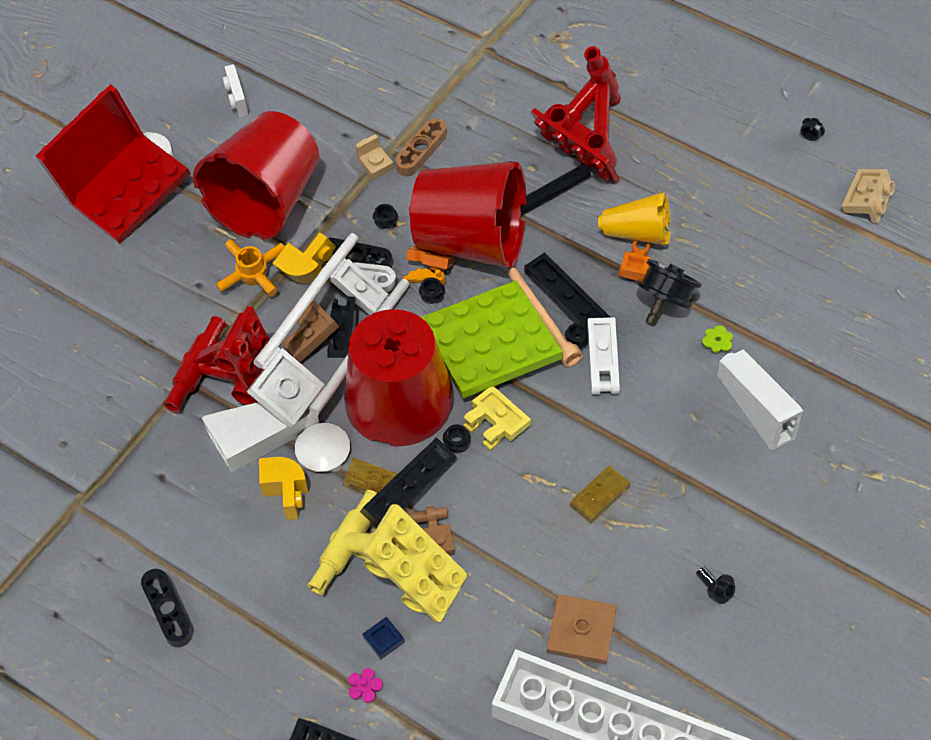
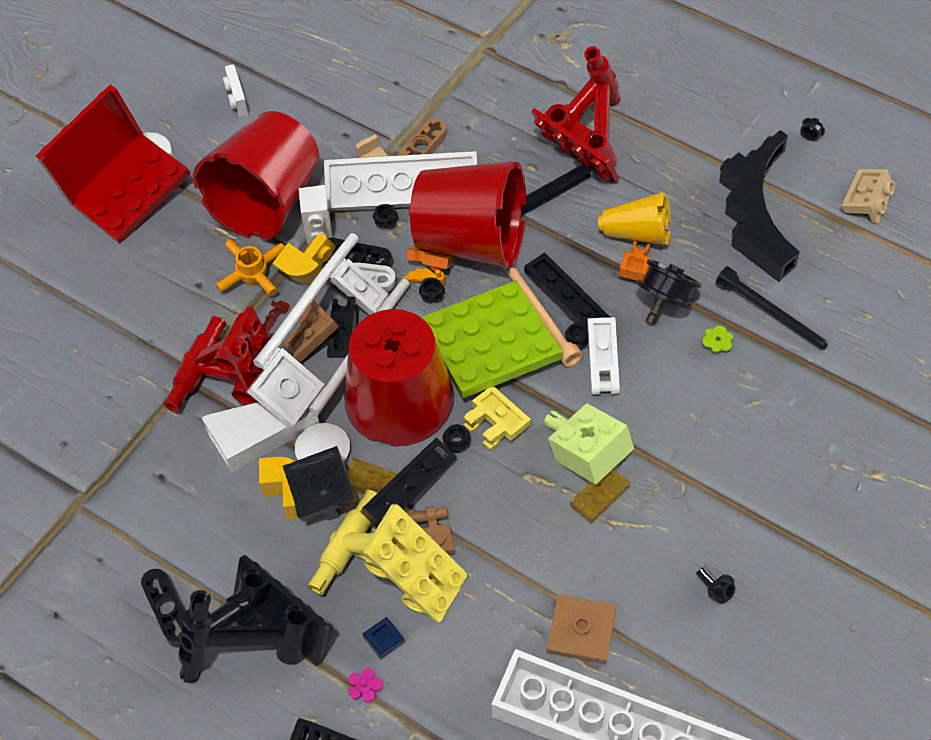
white slope [717,349,803,451] -> none
none -> black plate [178,555,330,683]
none -> clear red piece [263,300,290,333]
none -> black bracket [283,446,357,521]
none -> white brick [299,185,332,244]
none -> white plate [324,151,477,212]
none -> yellowish green brick [544,403,634,485]
none -> black piece [715,266,828,349]
none -> black arch [719,130,800,282]

